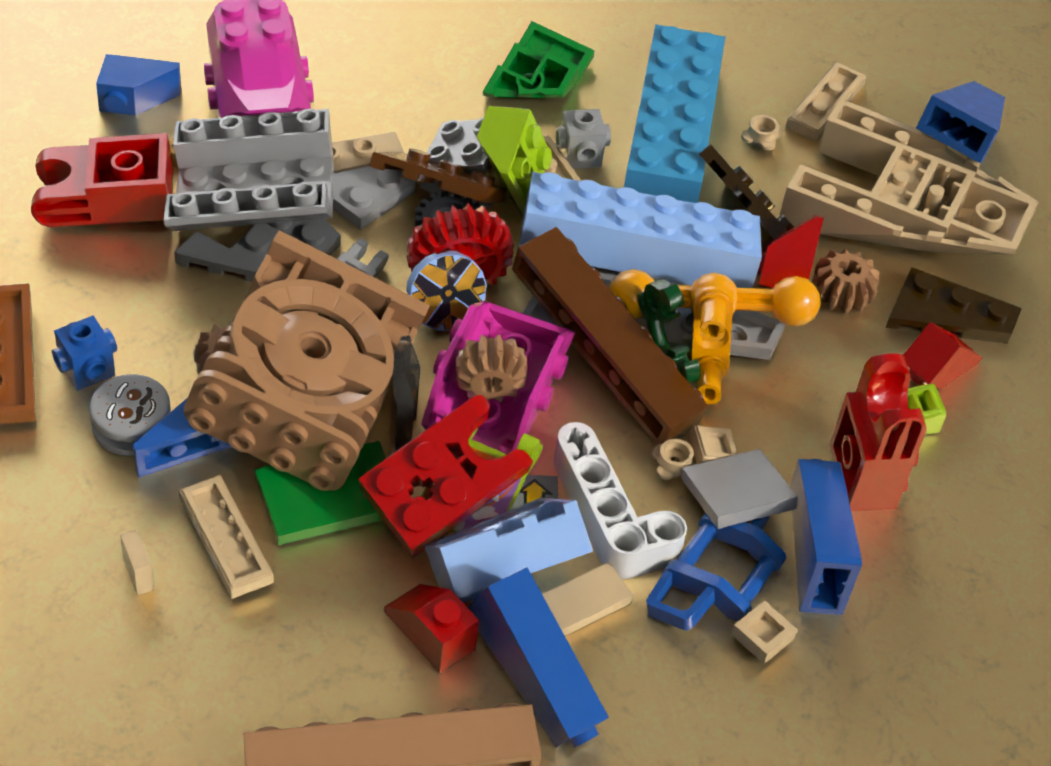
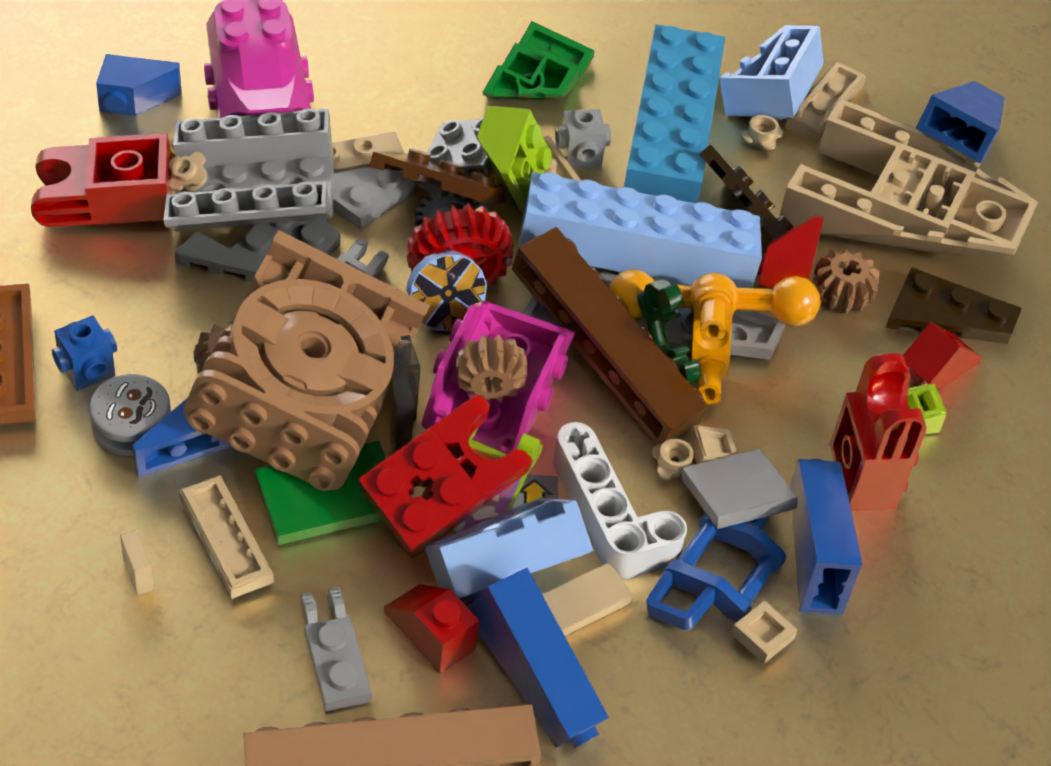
none -> tan plate [169,152,207,192]
none -> light grey hinge [300,587,372,712]
none -> light blue wedge [719,25,824,120]

